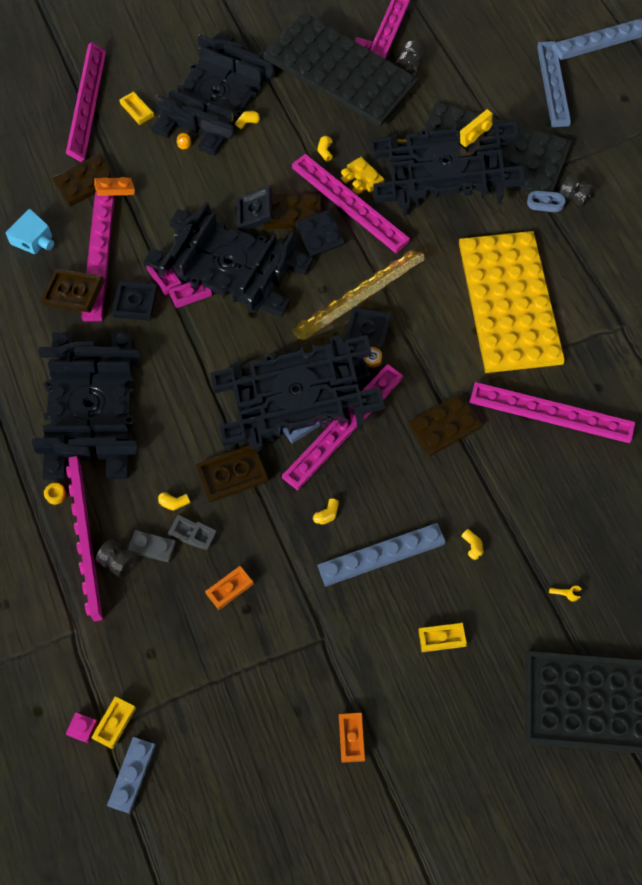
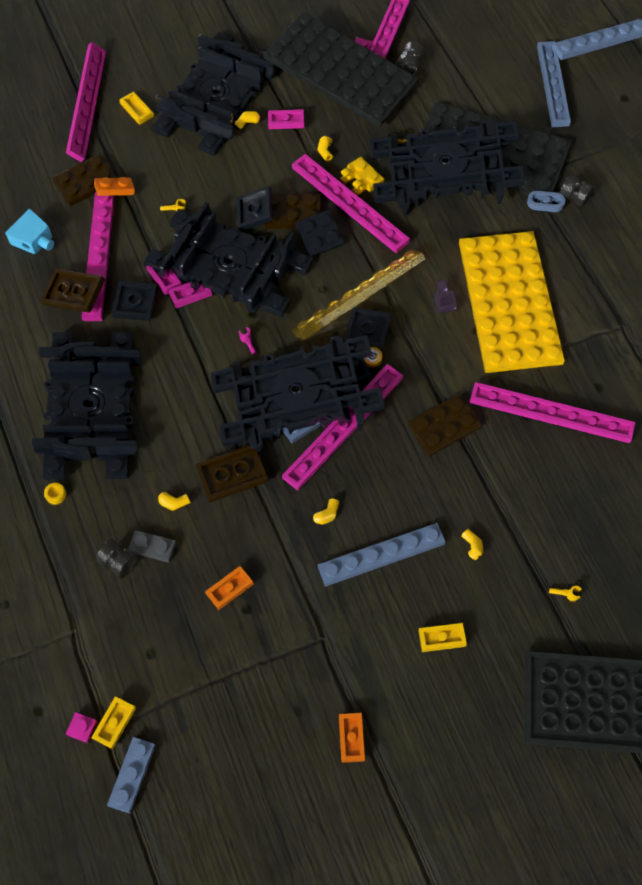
dark pink plate [66,456,103,622] -> none
dark grey slope [168,515,216,550] -> none
light orange hinge [177,133,191,149] -> none
yellow plate [460,109,492,147] -> none
none -> yellow hand [160,199,186,211]
none -> dark pink hand [239,327,257,355]
none -> dark pink plate [268,110,304,129]
none -> clear purple plate [434,279,457,314]

